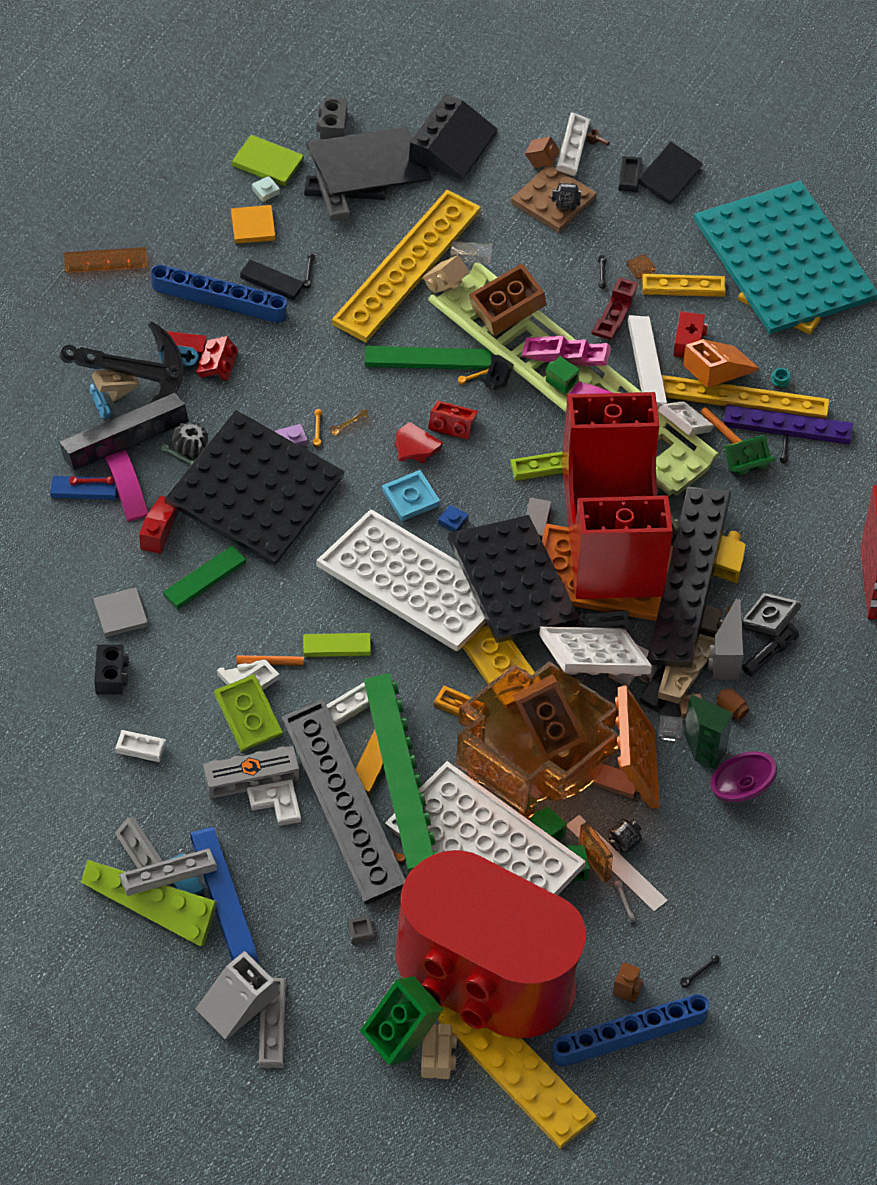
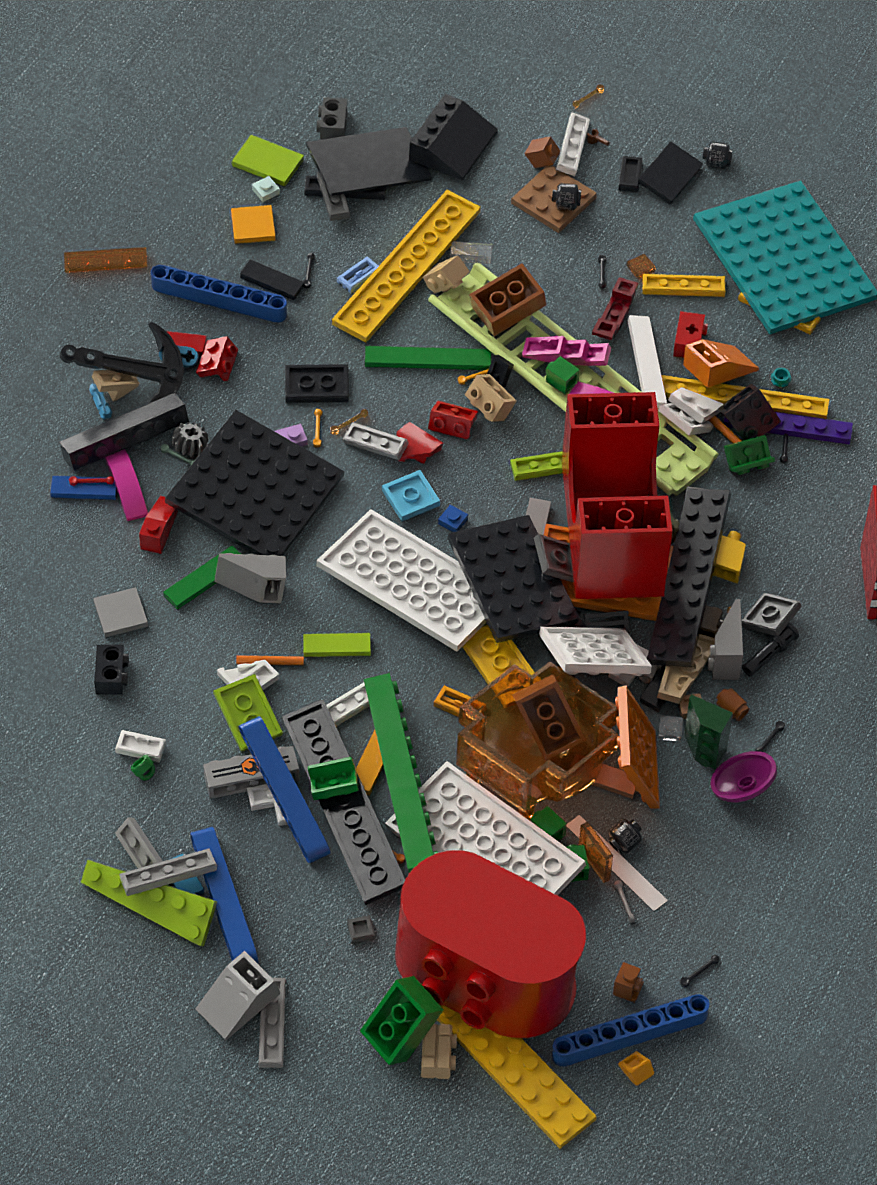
none -> green tile [131,755,155,781]
none -> light grey slope [215,553,286,603]
none -> blue beam [238,716,331,864]
none -> black tile [285,364,349,403]
none -> green bracket [308,757,359,800]
none -> light blue tile [337,257,379,294]
none -> light grey tile [343,422,409,460]
none -> tan brick [465,374,516,422]
none -> dark grey tile [534,534,574,583]
none -> clear orange hinge [572,84,604,108]
none -> light orange slope [618,1051,654,1086]
none -> white wing [668,387,723,424]
none -> black head [702,141,733,170]
none -> black bracket [718,383,781,441]
none -> black hinge [755,721,785,752]

